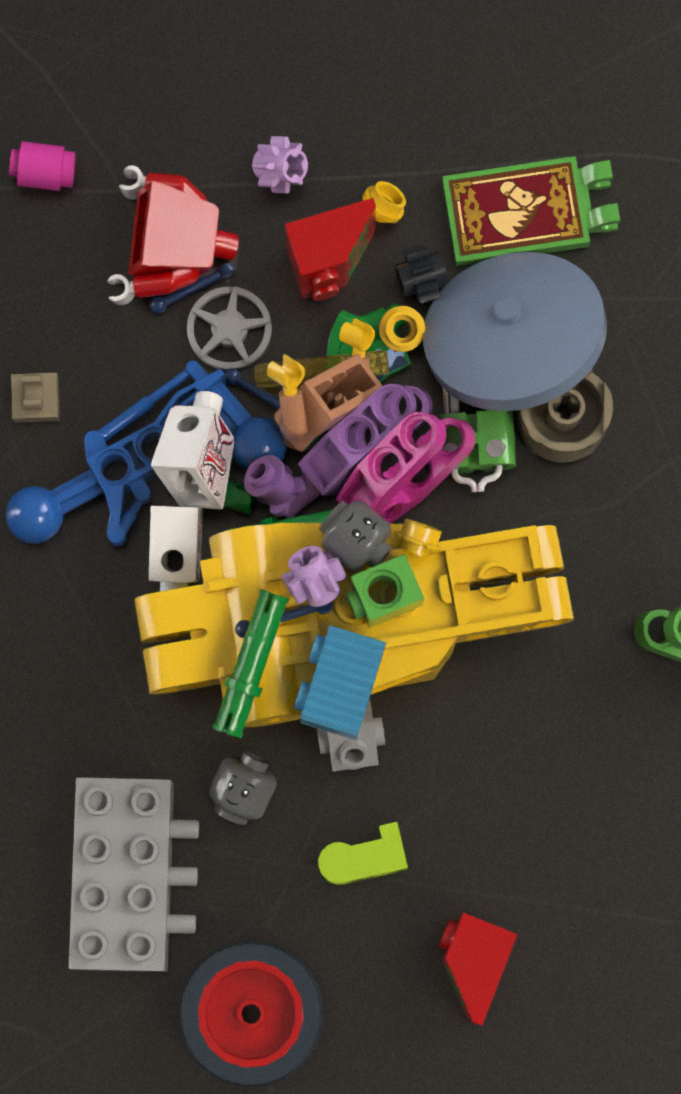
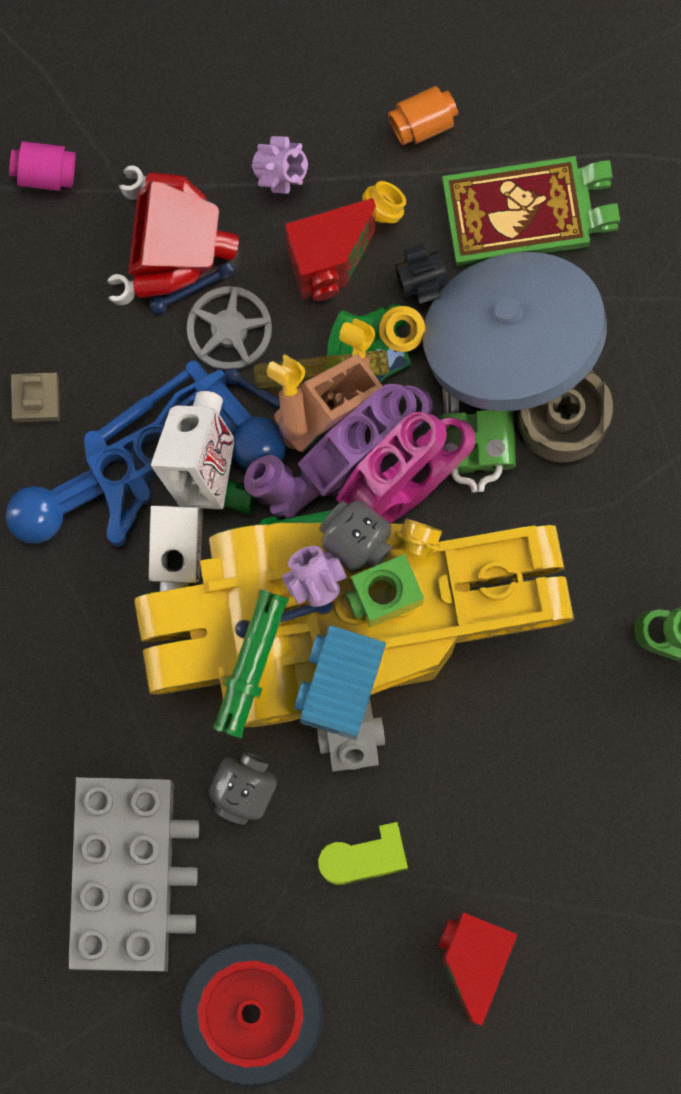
none -> orange brick [388,86,458,145]

